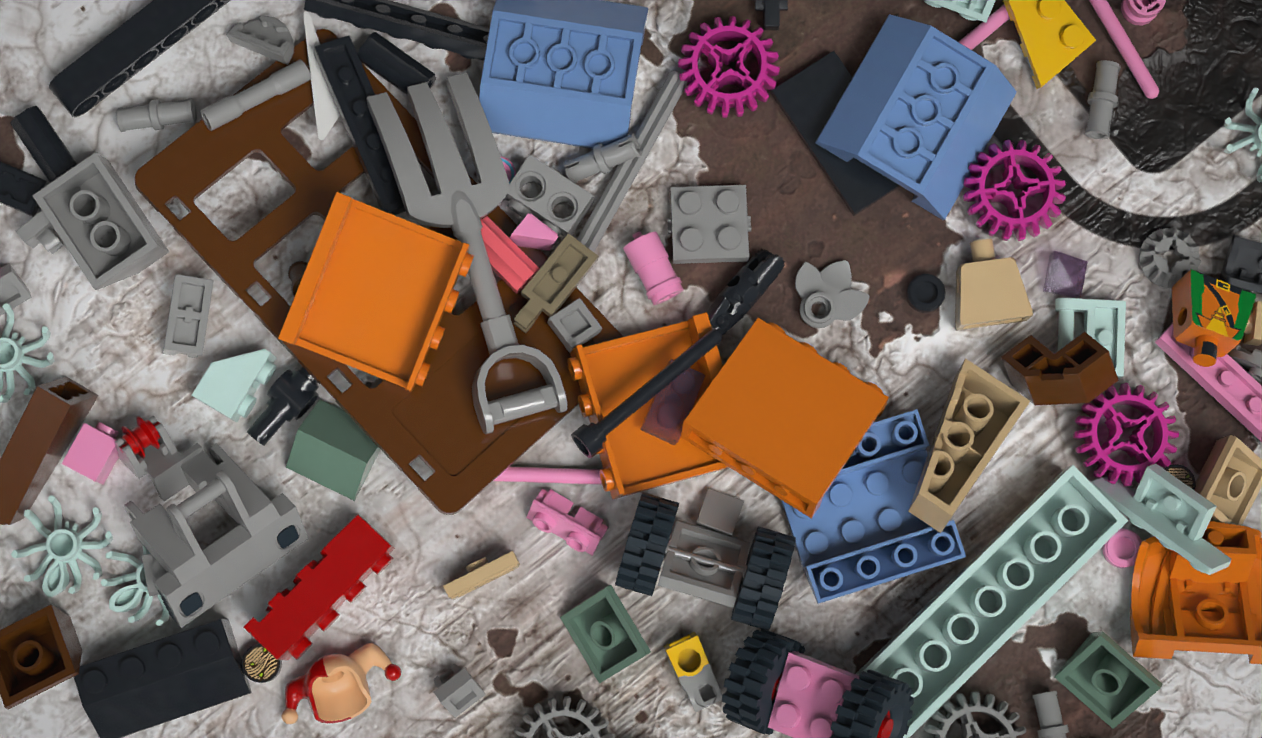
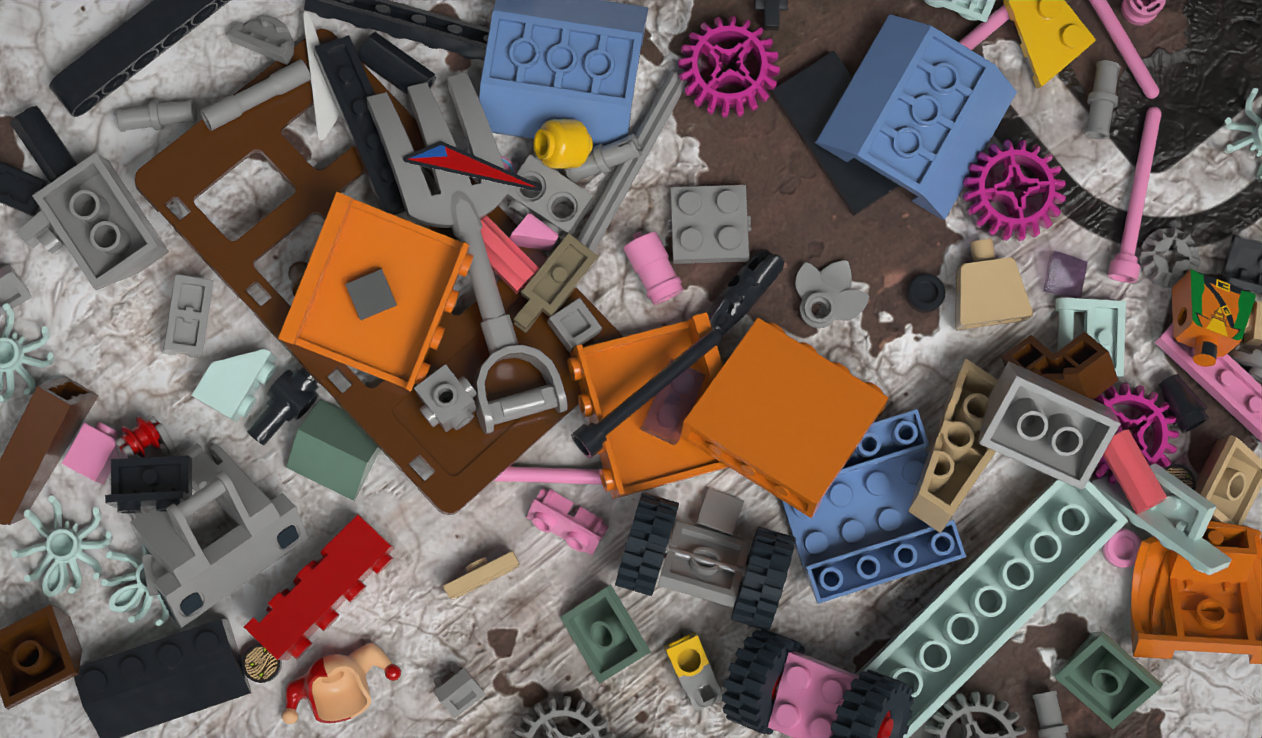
none -> black bracket [105,455,192,514]
none -> dark grey tile [345,269,397,320]
none -> sticker [403,141,542,192]
none -> light grey brick [414,364,477,432]
none -> yellow head [534,119,593,169]
none -> light grey slope [978,361,1121,490]
none -> coral axle [1103,429,1167,515]
none -> bright pink piece [1107,107,1161,283]
none -> black cone [1158,374,1209,433]

